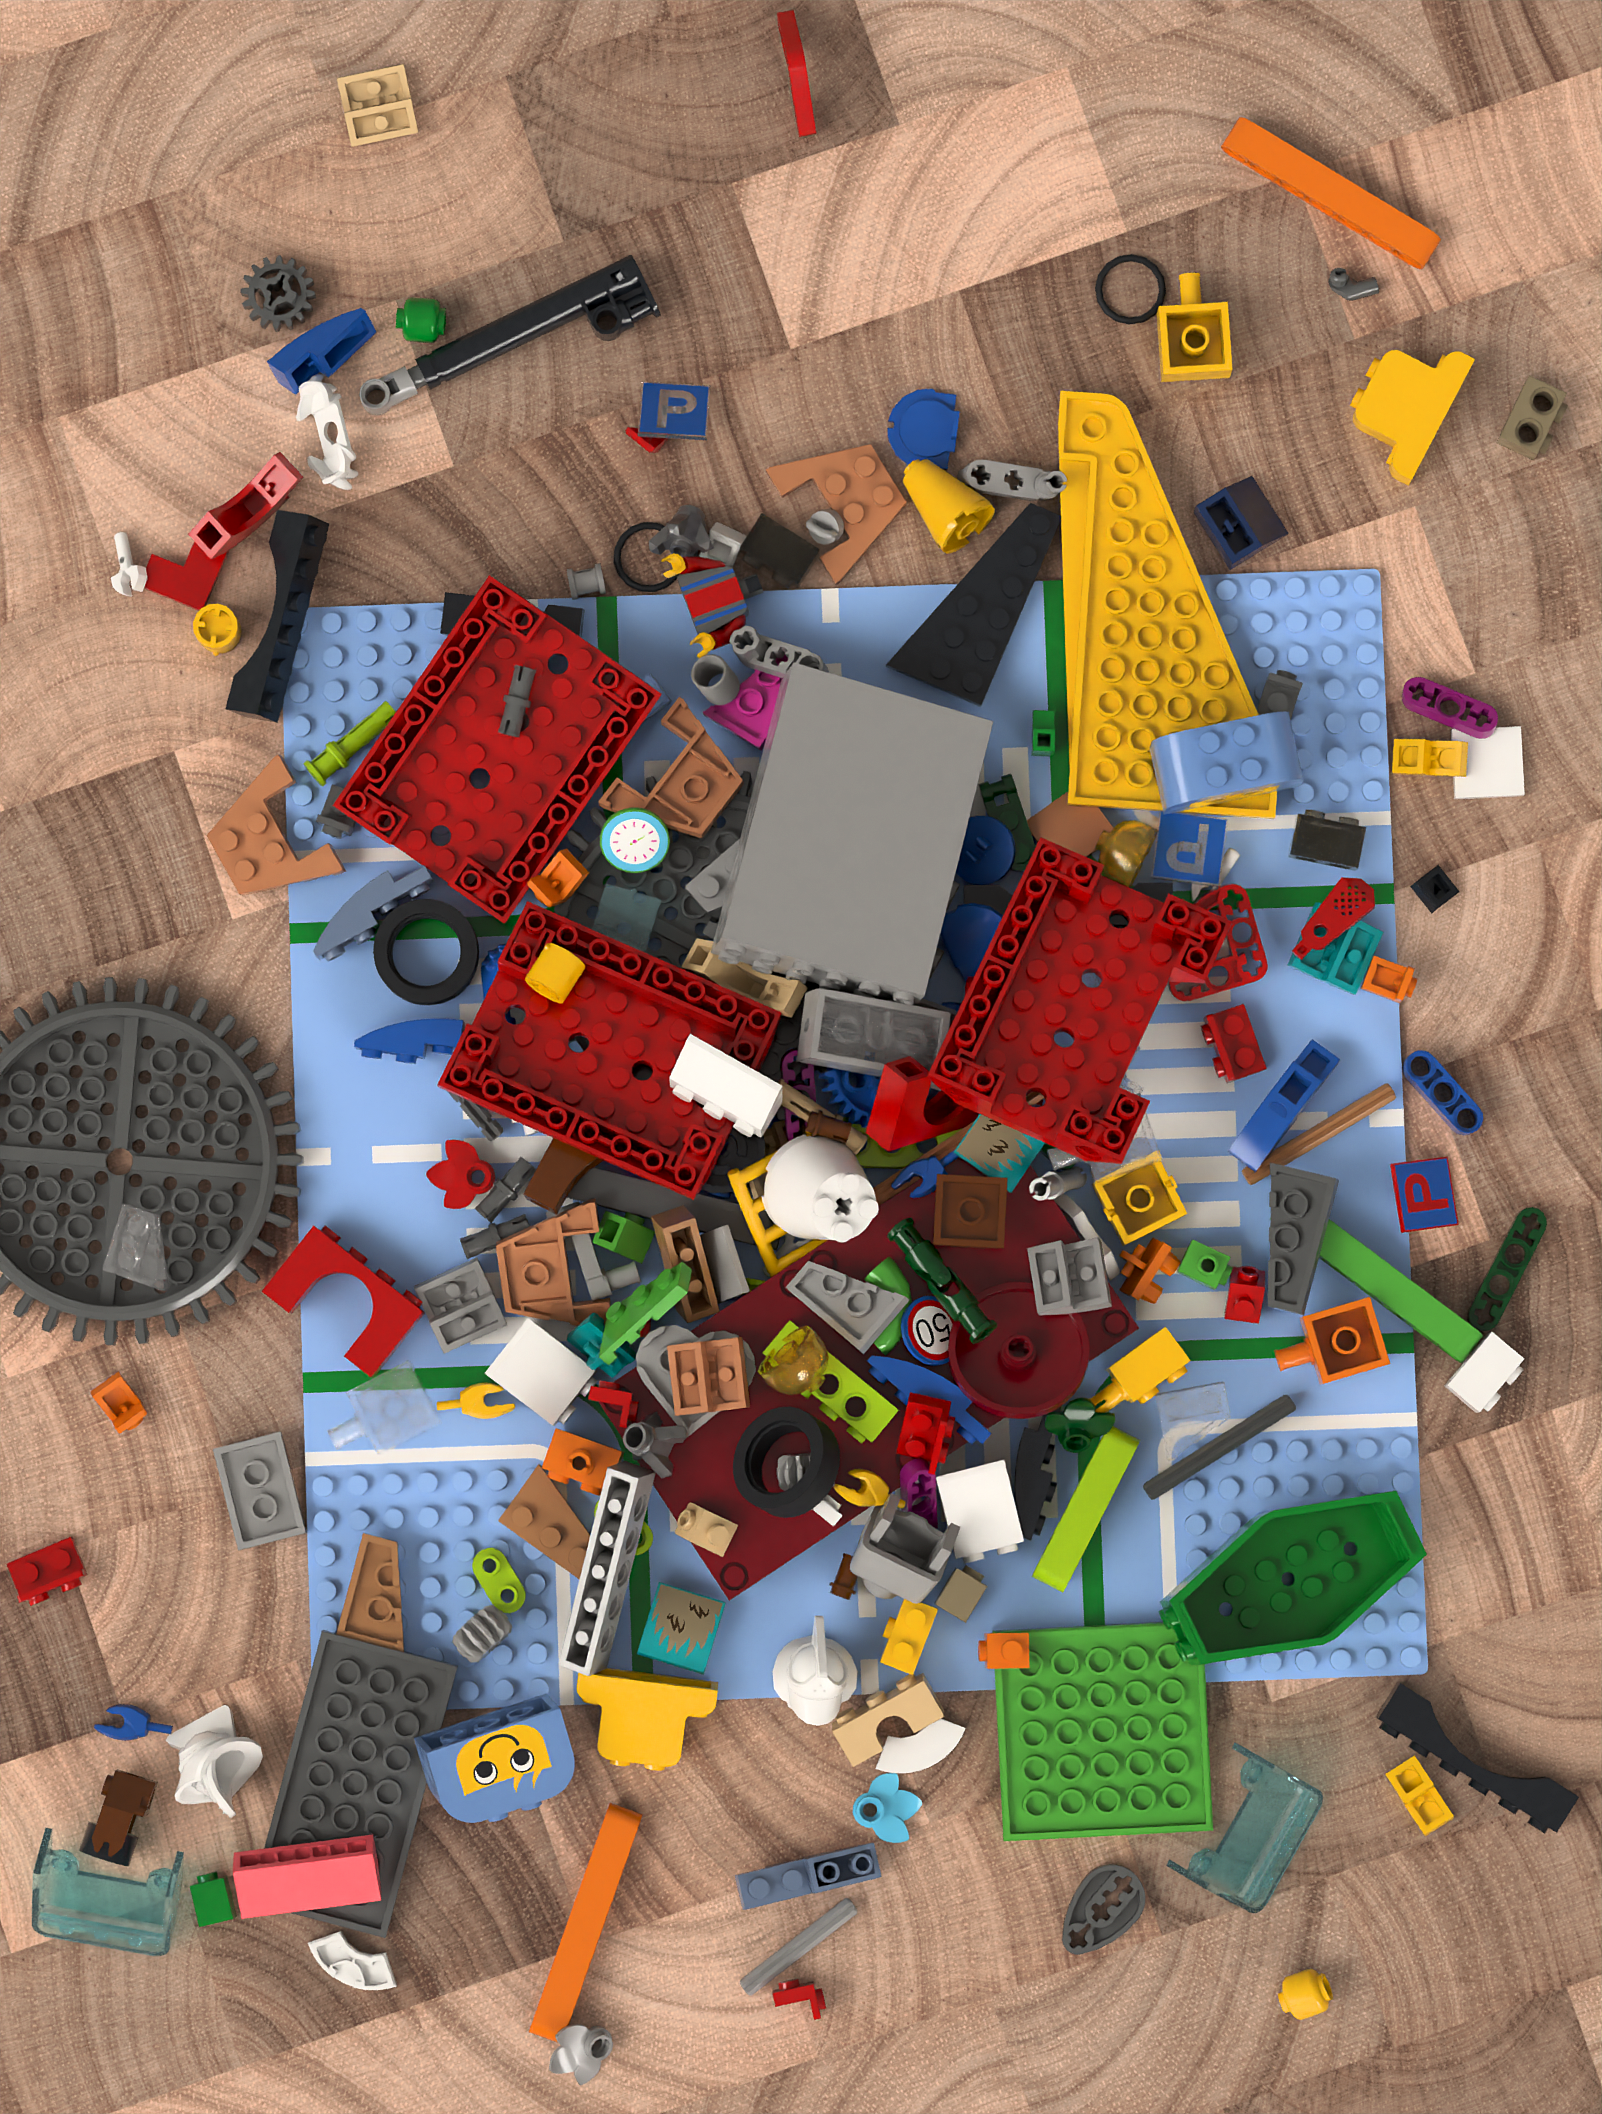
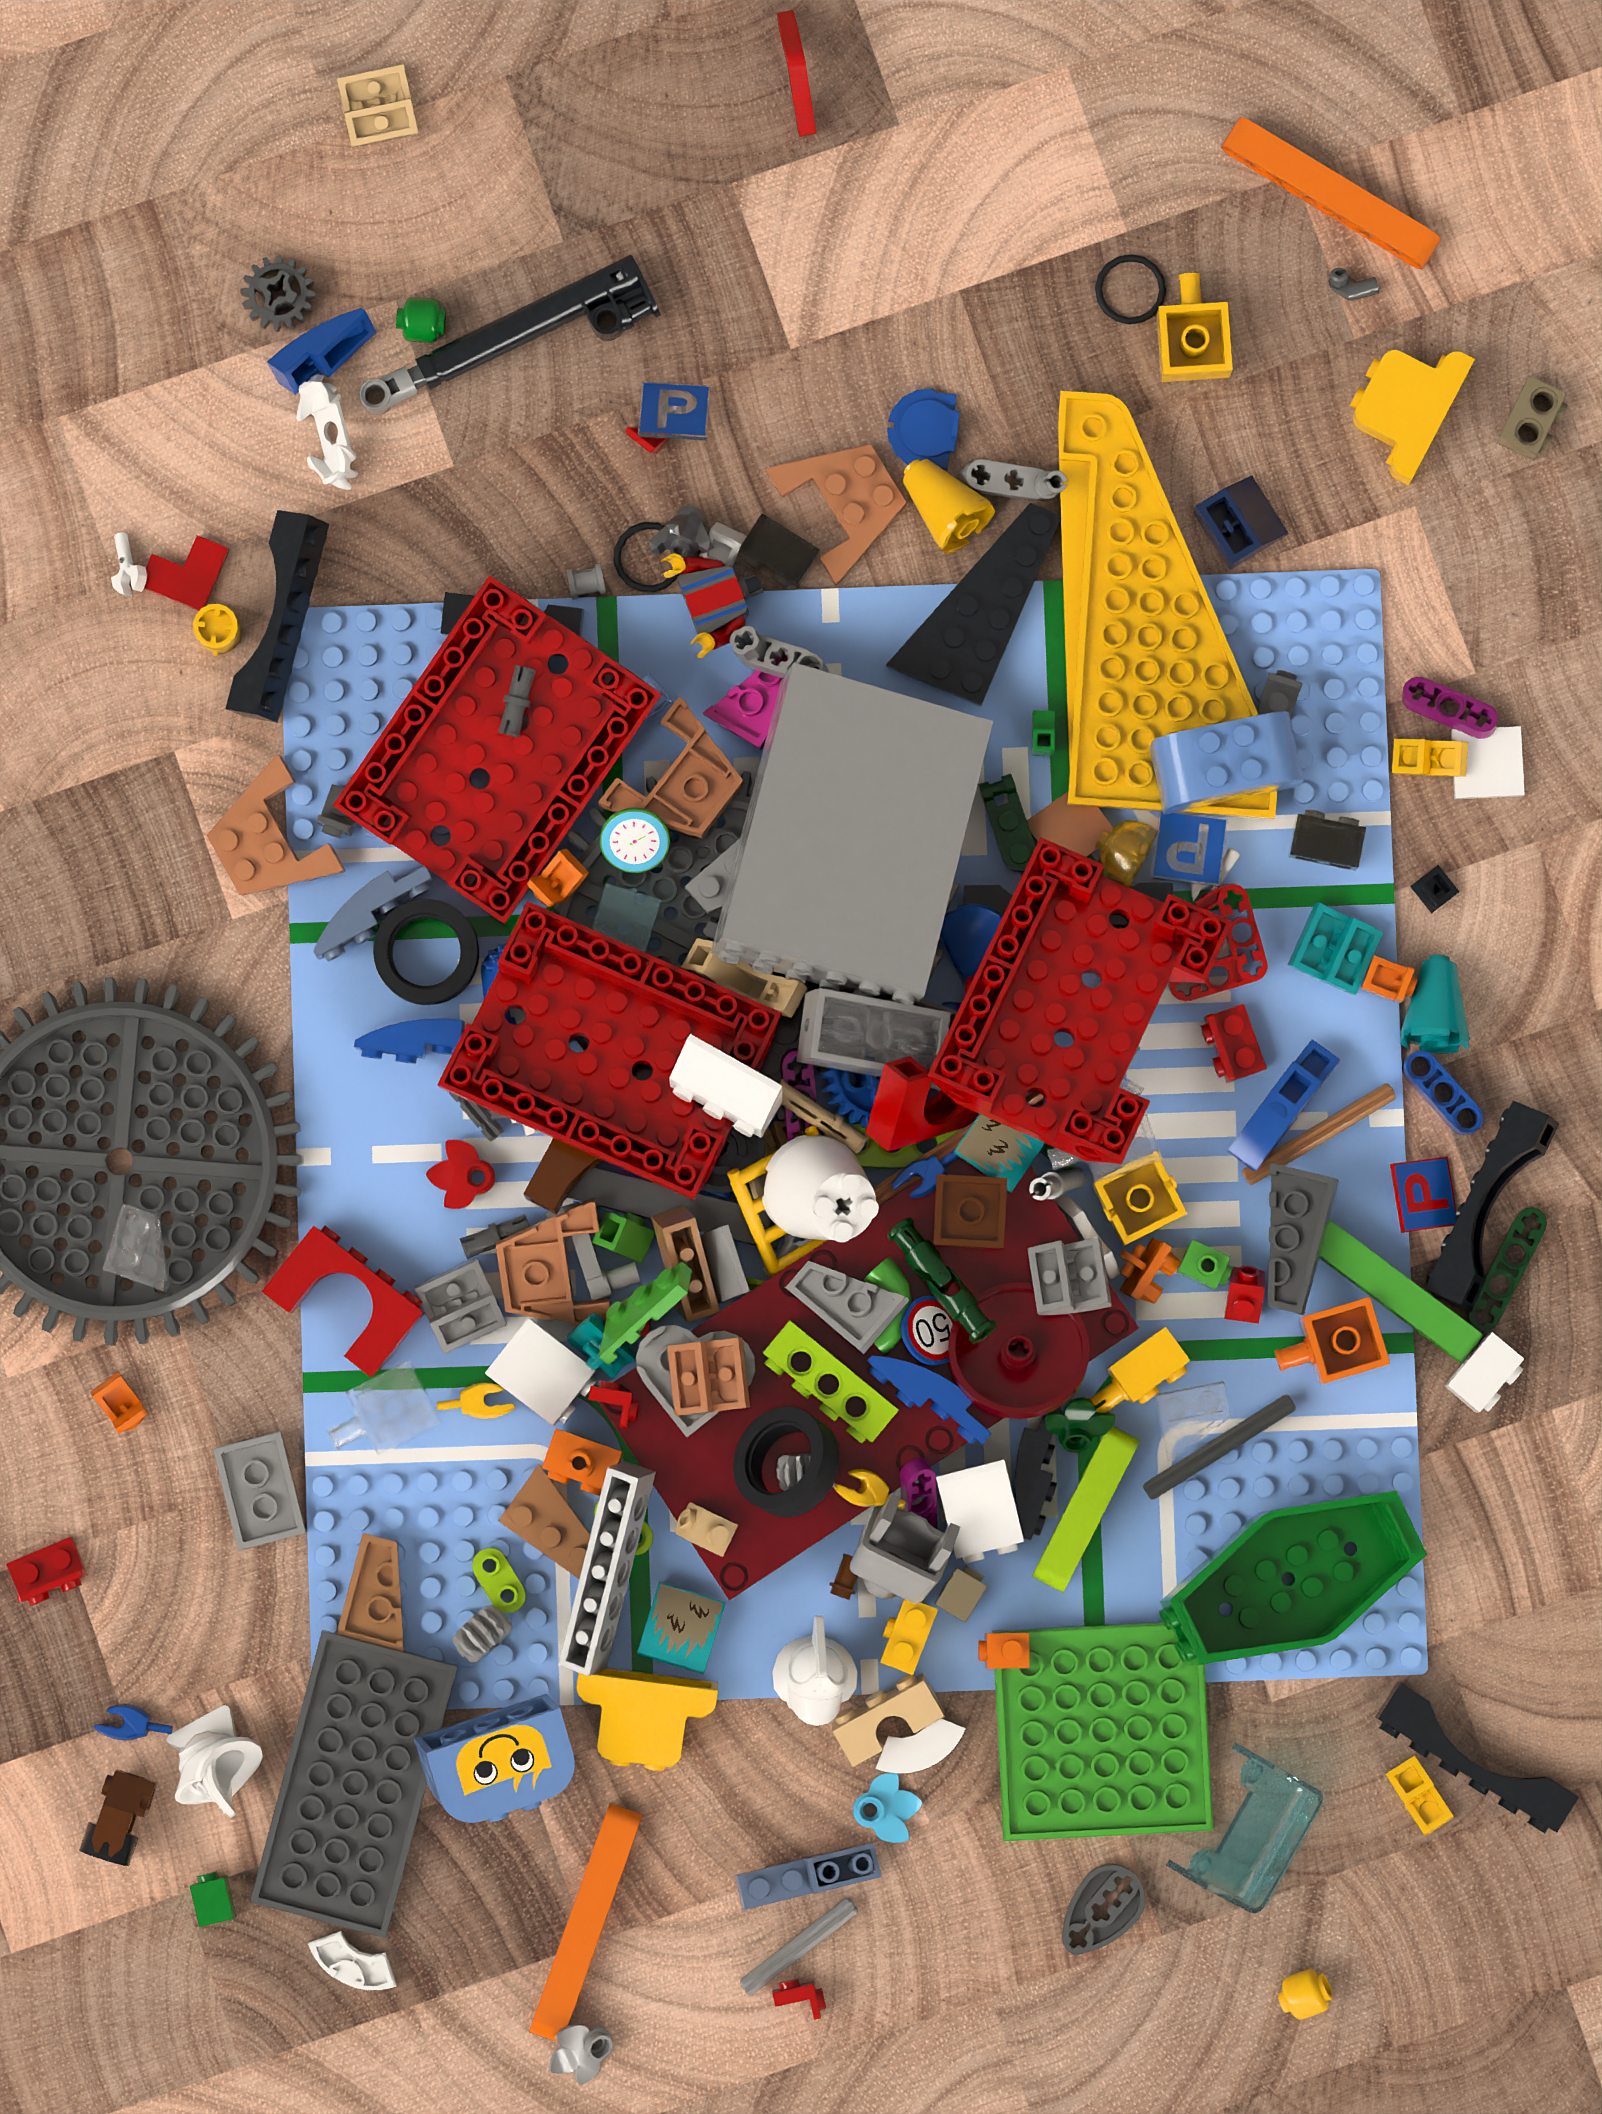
clear light blue windscreen [32,1828,184,1956] -> none
red arch [188,452,303,559] -> none
coral brick [233,1834,381,1919] -> none
lime pin [303,701,396,787] -> none
dark grey pin [475,1156,536,1223] -> none
yellow piece [525,943,585,1003] -> none
flat silver rock [623,1411,689,1478] -> none
light grey piece [691,654,740,705] -> none
clear yellow cylinder [758,1325,829,1395] -> none
reddish brown pin [805,1110,852,1144] -> none
light grey tile [806,509,844,545] -> none
white plate [813,1494,842,1527] -> none
red bracket [896,1392,955,1475] -> none
blue piece [956,816,1016,885] -> none
red piece [1292,877,1375,960] -> none
none -> teal cone [1400,955,1470,1054]
none -> black arch [1425,1101,1559,1312]

